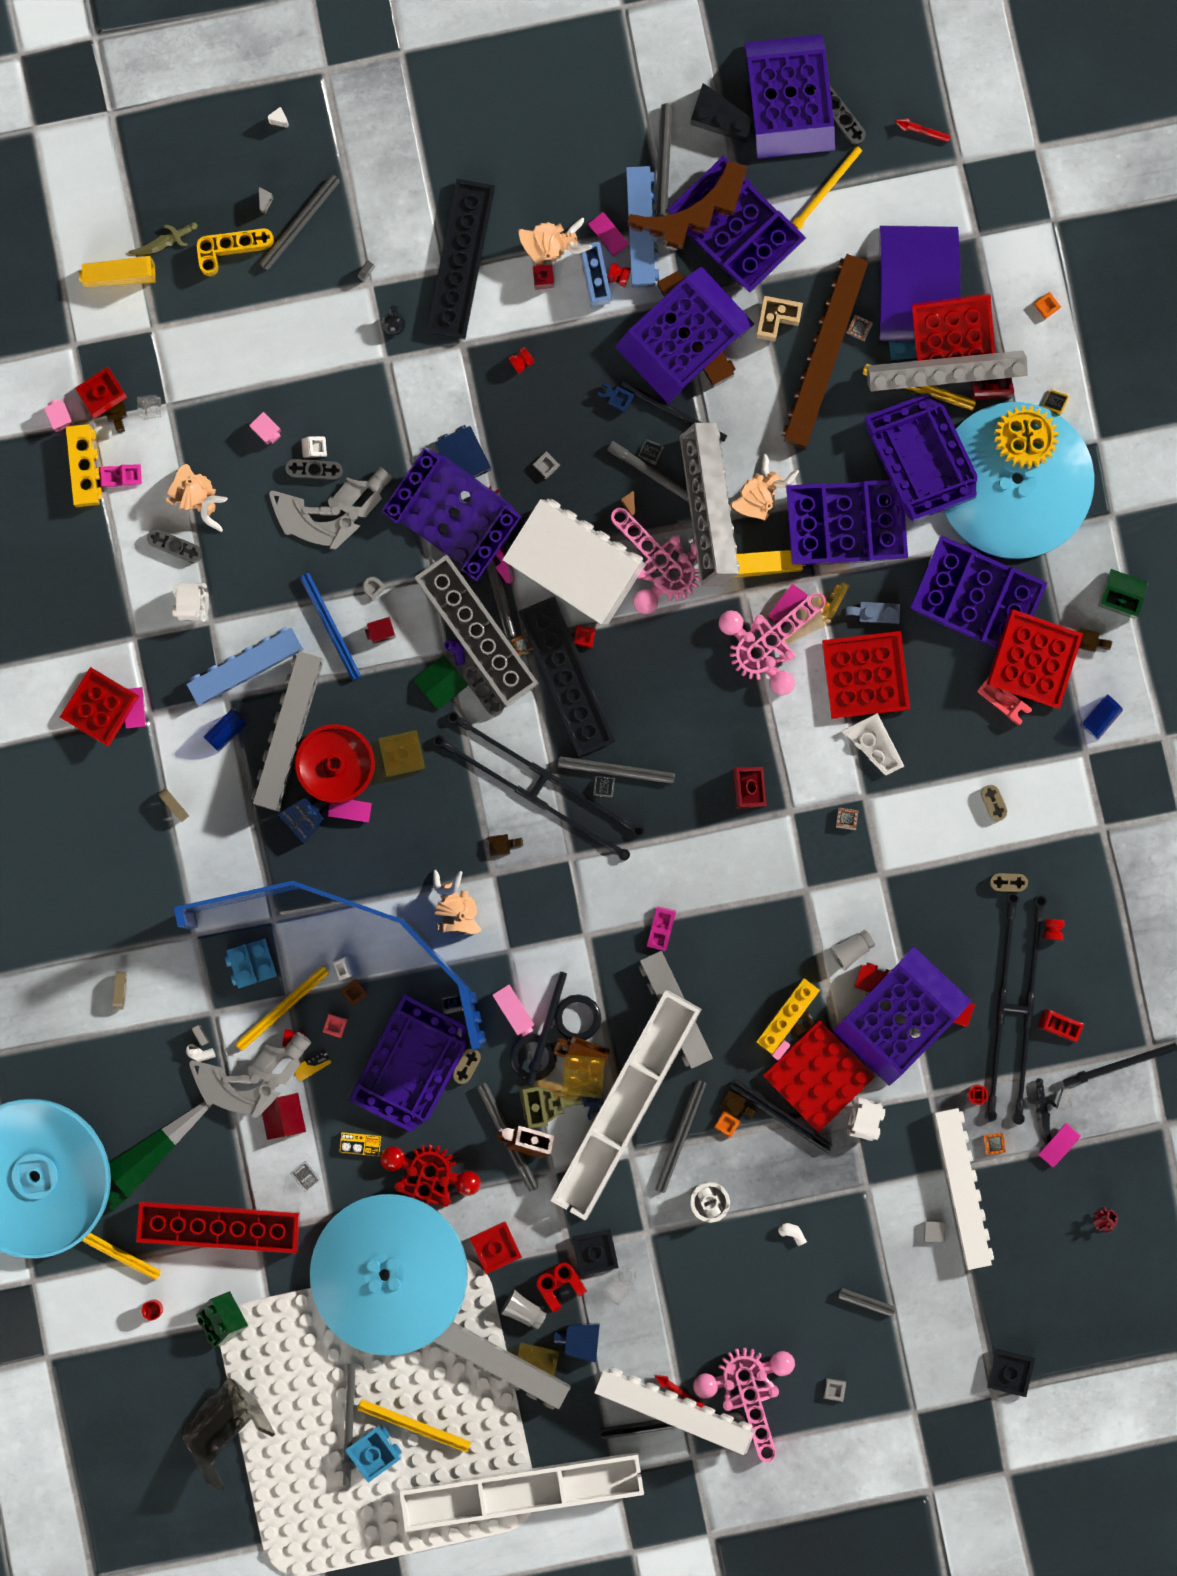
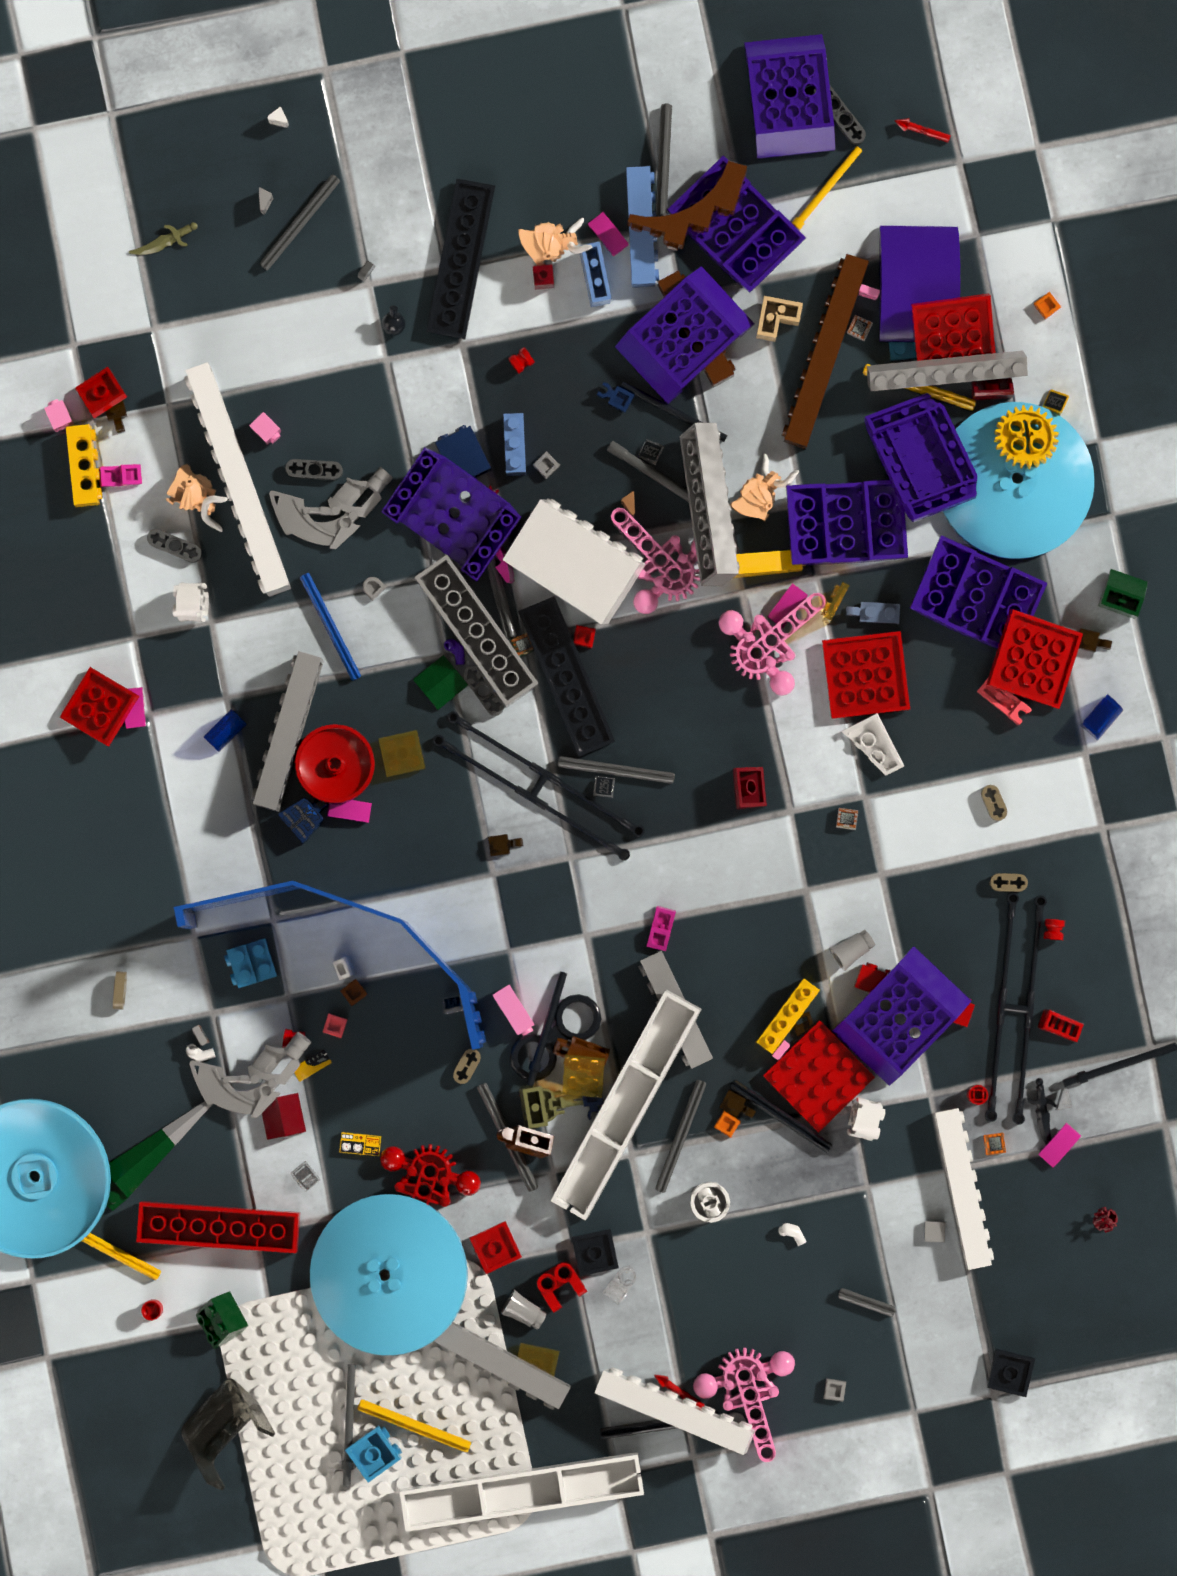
yellow slope [79,256,156,287] -> none
clear slope [137,395,161,420] -> none
dark tan beam [158,787,189,822] -> none
medium blue brick [187,627,304,706] -> none
yellow beam [197,229,274,277] -> none
yellow axle [236,966,329,1051] -> none
white slope [302,437,327,458] -> none
dark purple slope [349,994,466,1132] -> none
dark red brick [365,617,396,644] -> none
light nougat helmet [433,870,481,935] -> none
dark blue torso [554,1323,600,1362] -> none
red wheel [607,263,631,287] -> none
black wedge [690,83,753,143] -> none
none -> white piece [184,362,291,597]
none -> medium blue brick [503,413,526,476]
none -> bright pink tile [858,284,880,301]

